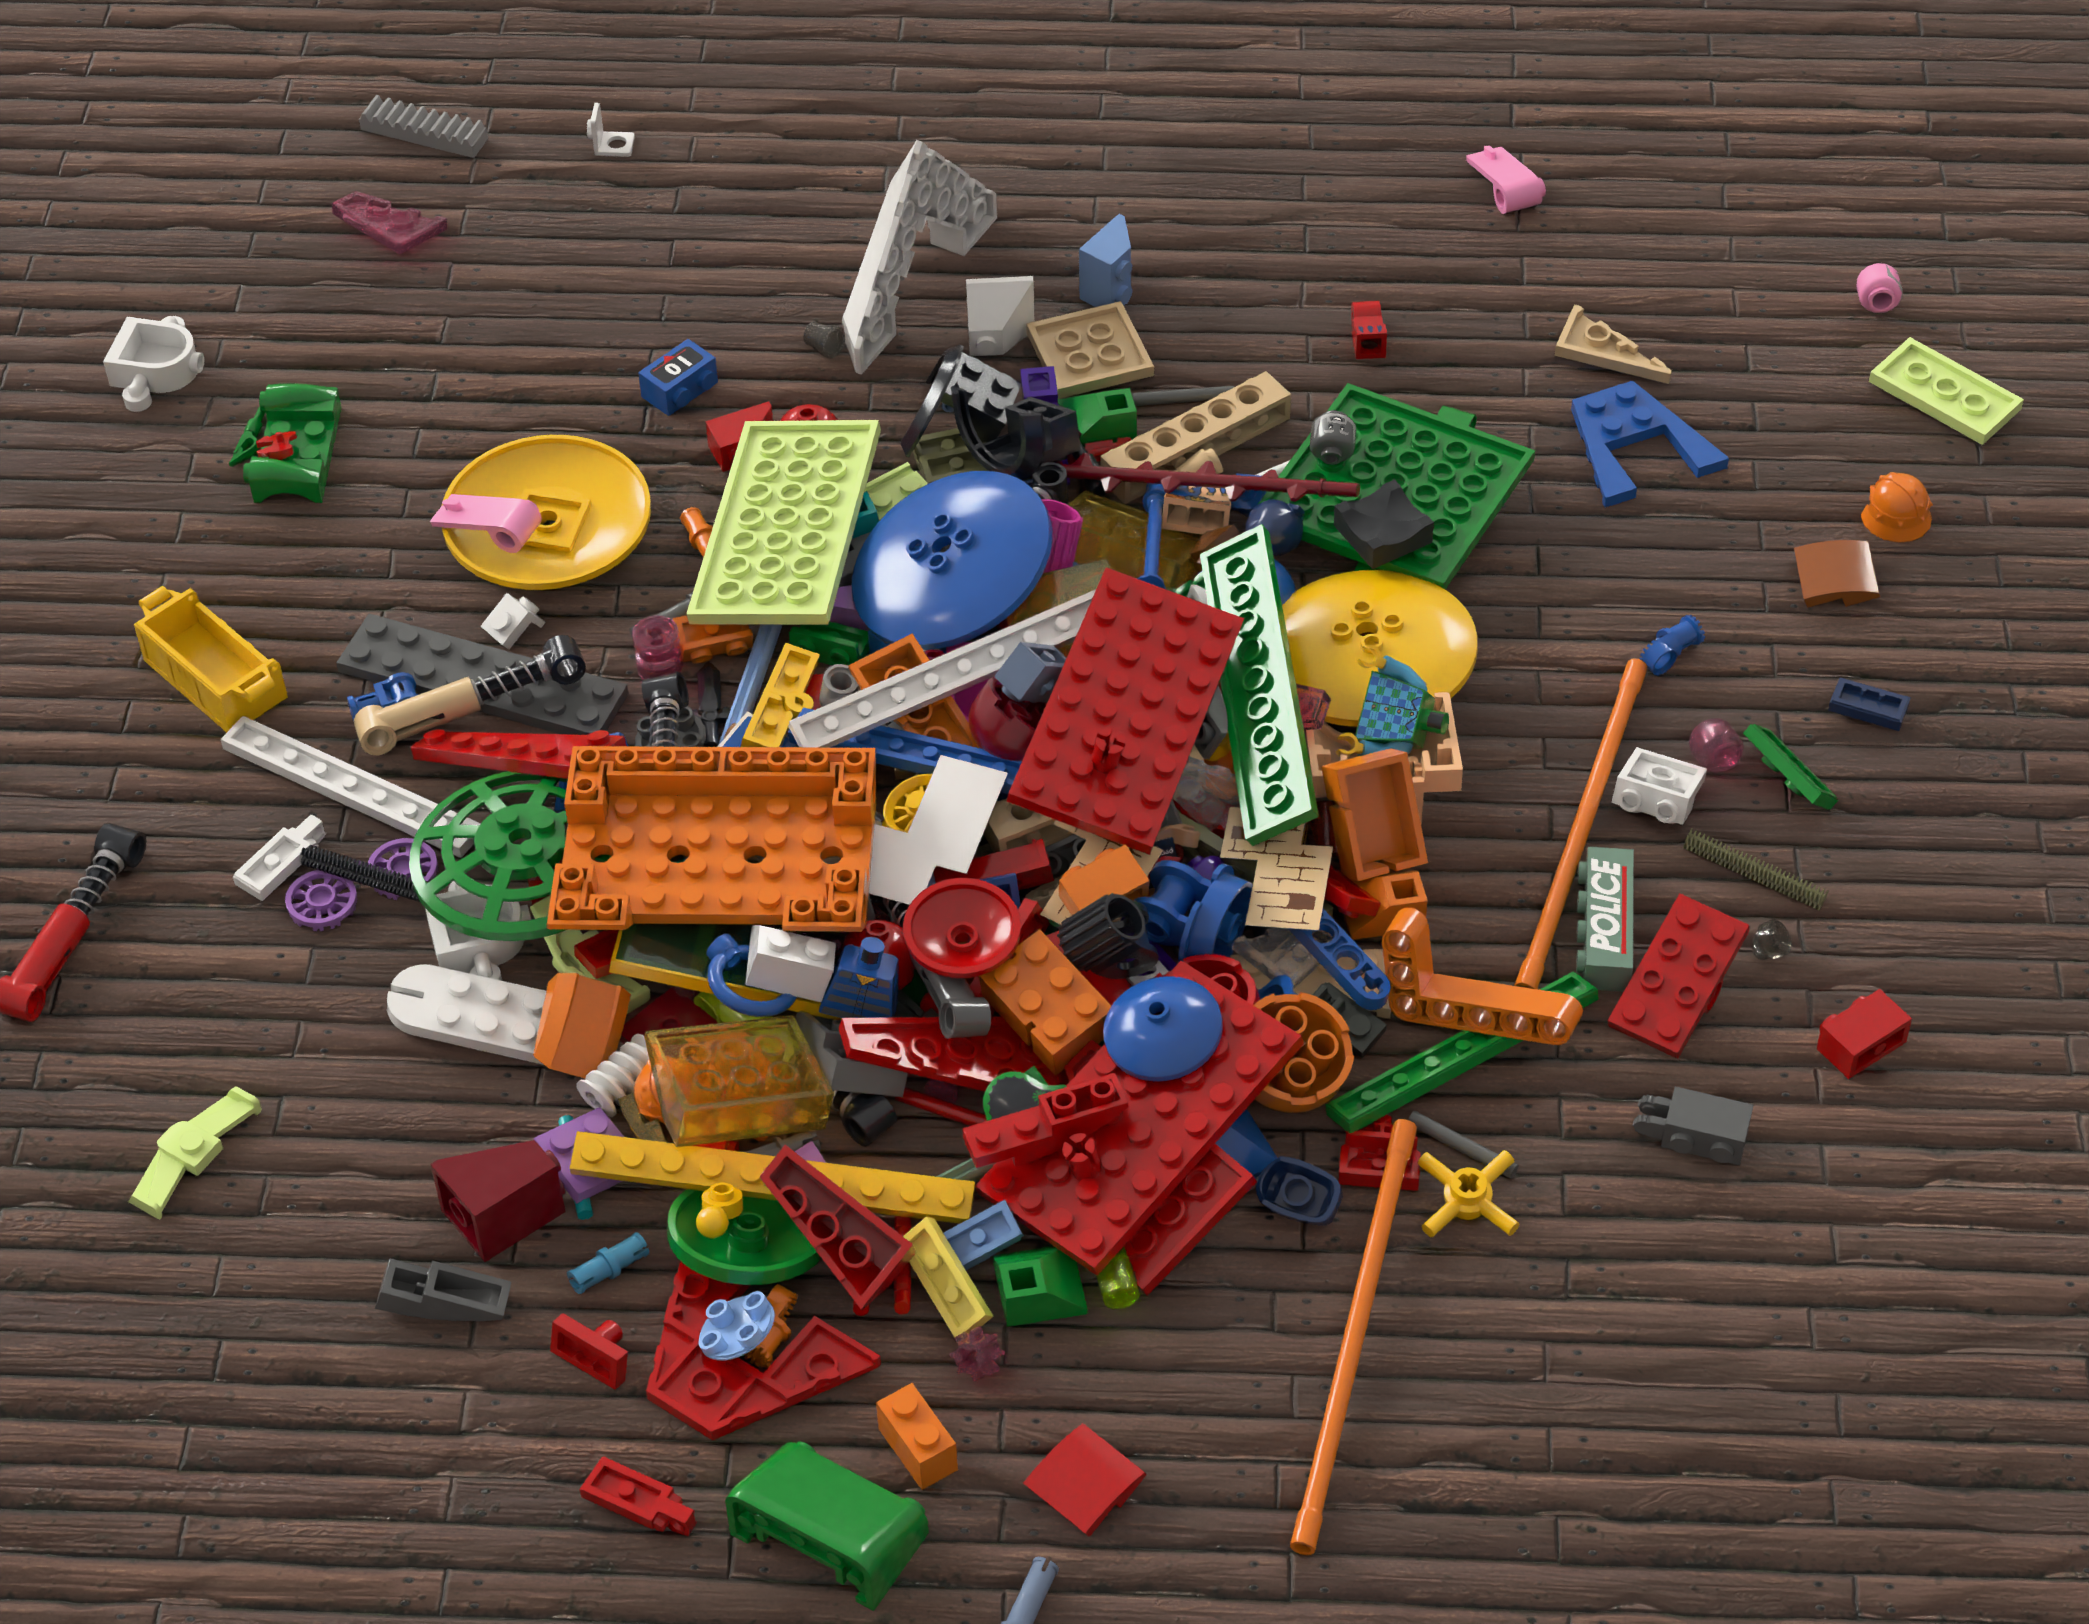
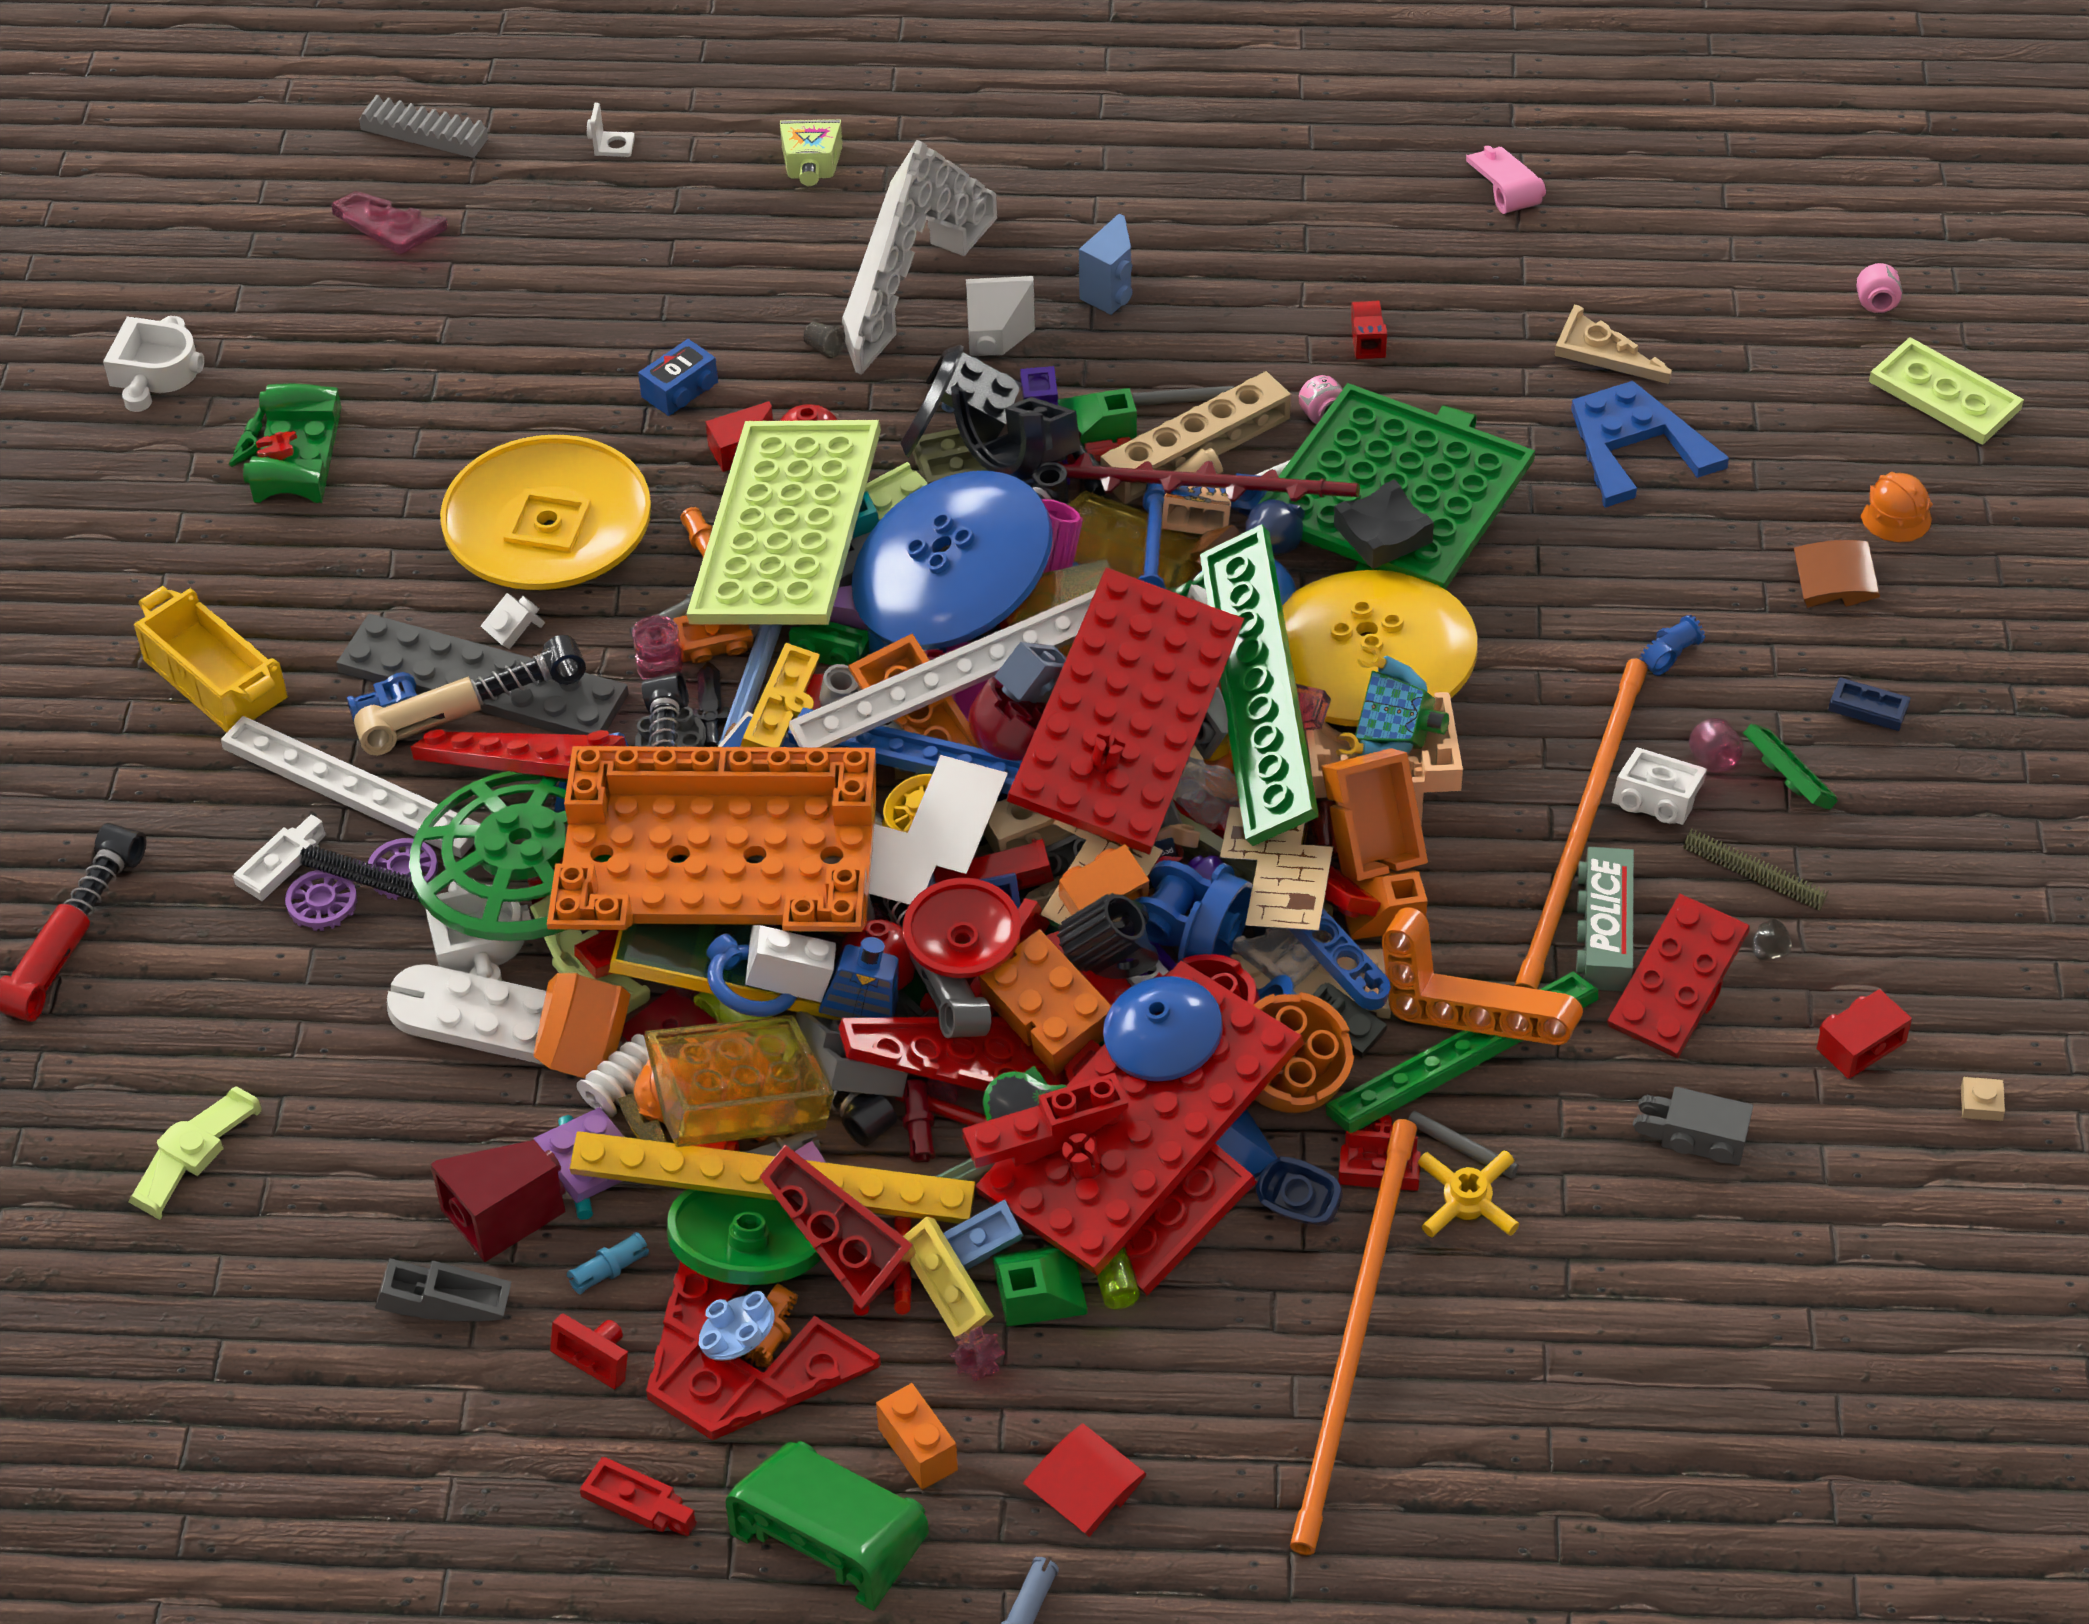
bright pink door [430,494,542,553] -> none
yellow plate [696,1183,743,1239] -> none
tan plate [1026,301,1154,399] -> none
dark grey head [1310,410,1356,465] -> none
none -> yellowish green torso [780,120,842,186]
none -> dark red pin [902,1080,936,1163]
none -> bright pink head [1299,375,1343,424]
none -> tan plate [1961,1077,2005,1121]

